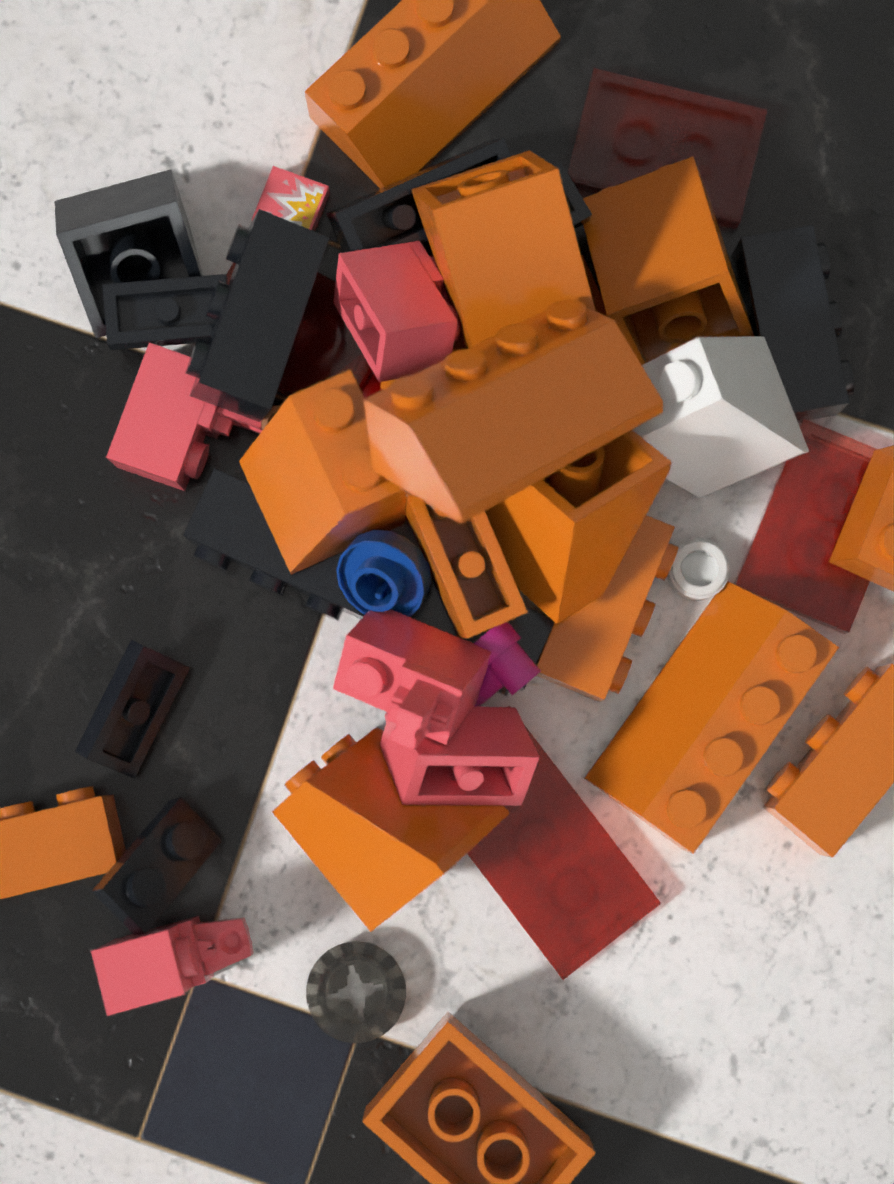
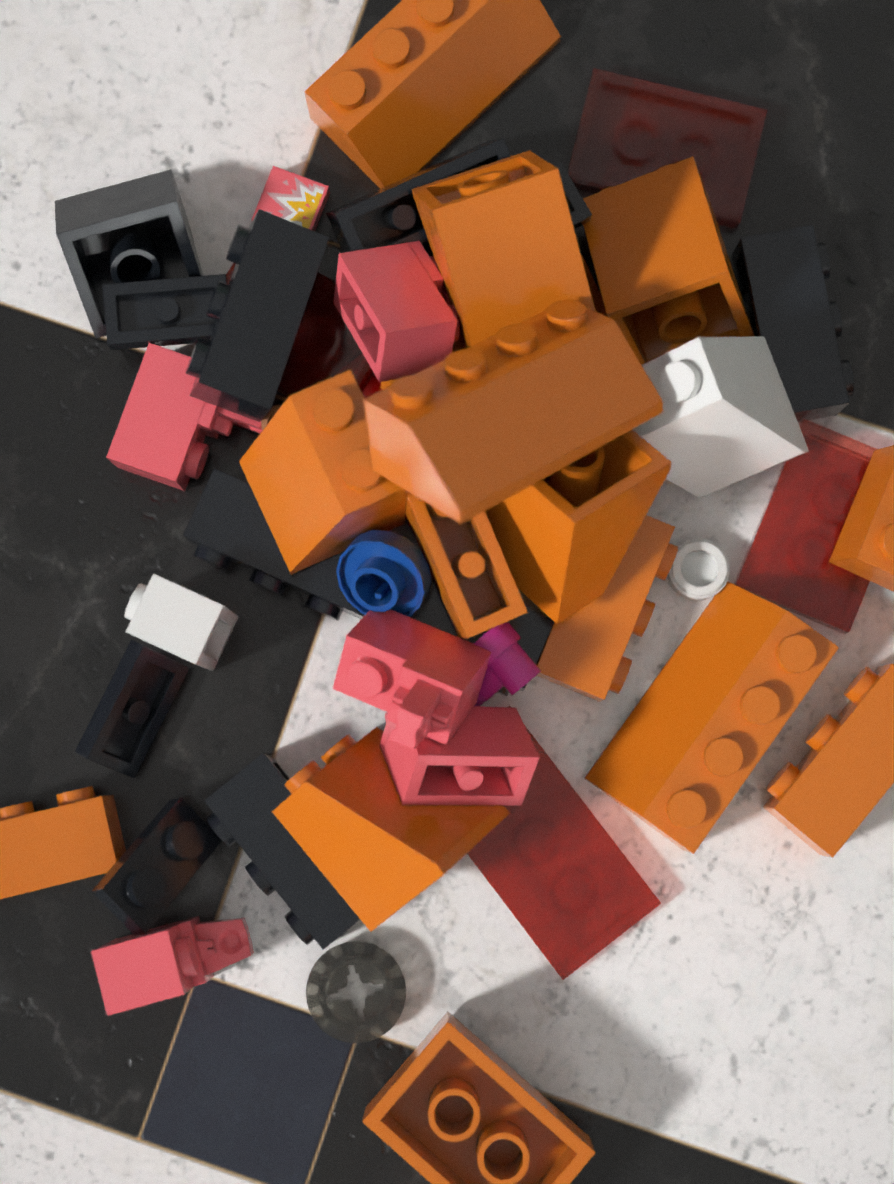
none -> white piece [124,573,239,671]
none -> black brick [204,753,360,950]

